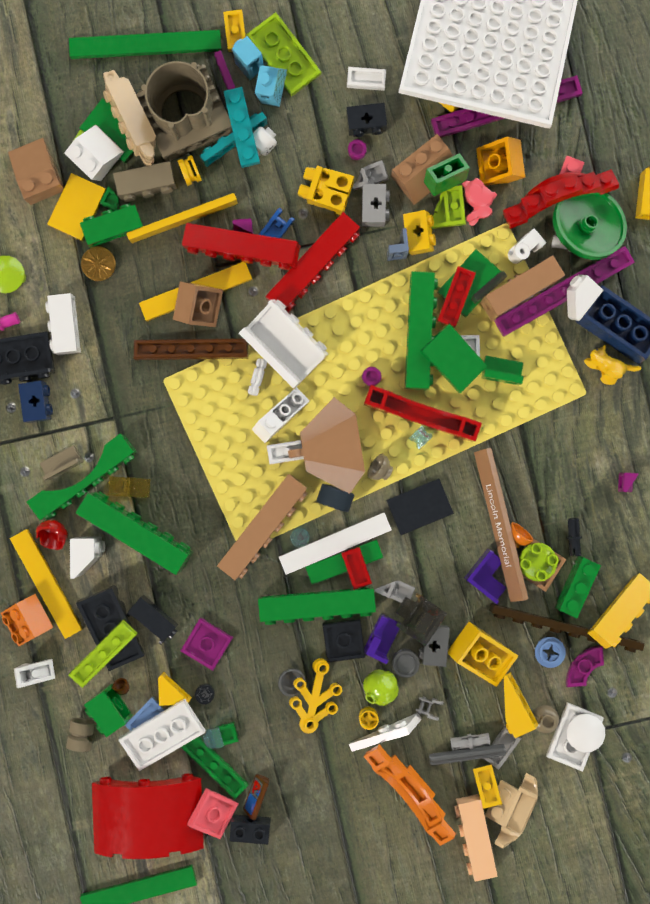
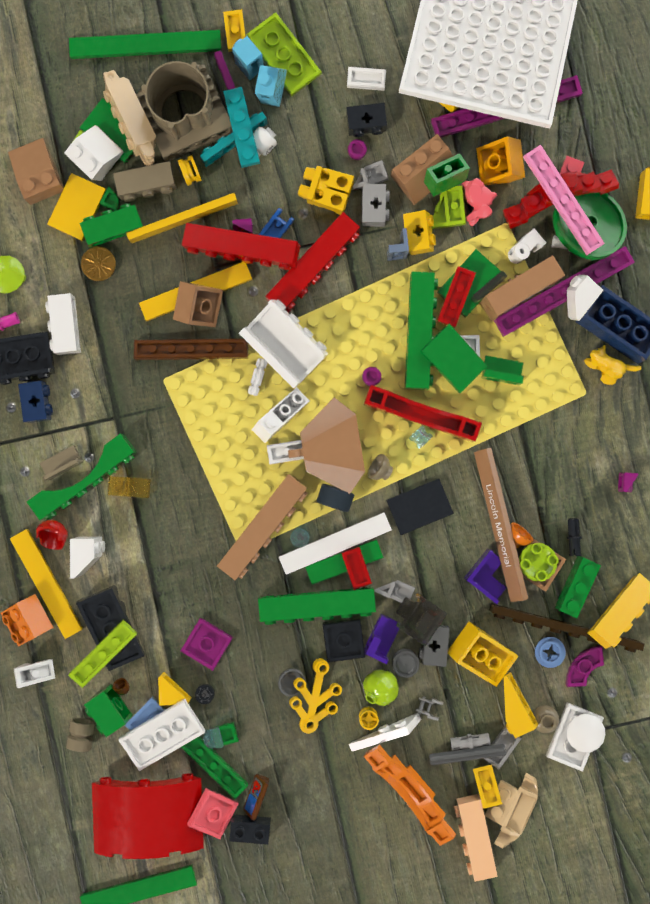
green brick [76,491,193,575] -> none
black brick [126,595,179,645] -> none
none -> bright pink tile [523,145,605,255]

